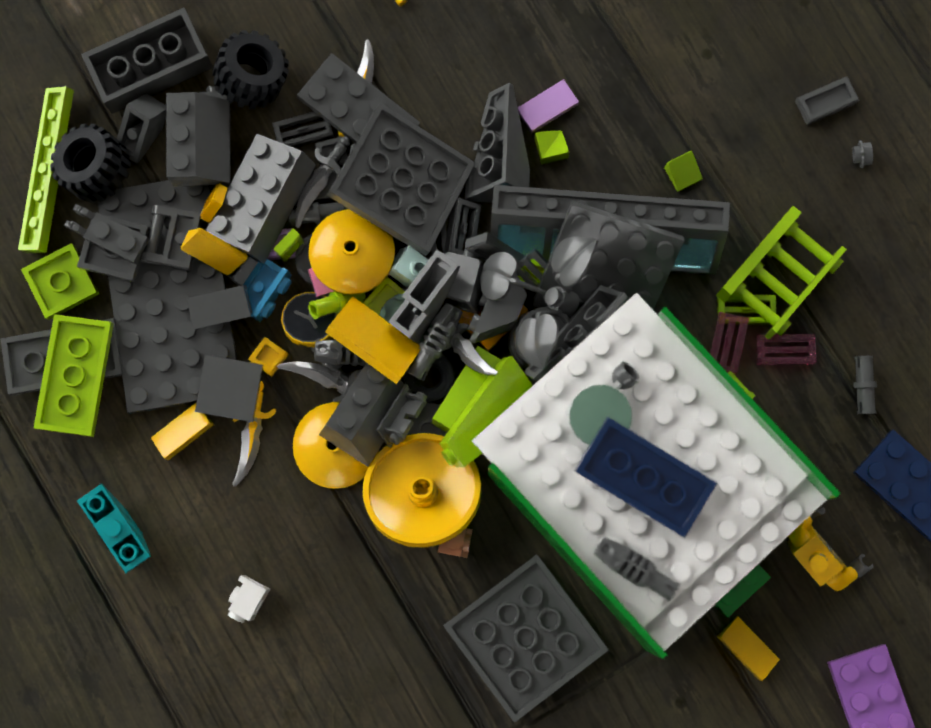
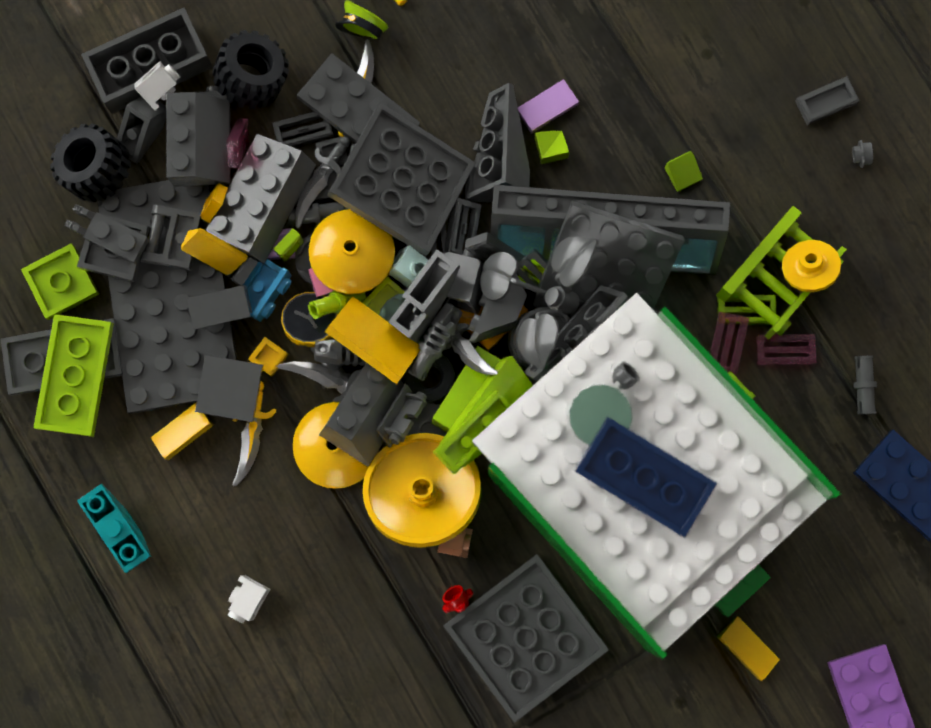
lime plate [18,86,74,253] -> none
dark grey hinge [594,537,680,601] -> none
yellow torso [787,507,873,591] -> none
none -> white brick [134,61,180,110]
none -> clear pink tile [226,118,249,168]
none -> piece [335,0,388,40]
none -> lime tile [433,390,512,474]
none -> red plate [442,585,474,613]
none -> yellow piece [782,240,841,292]

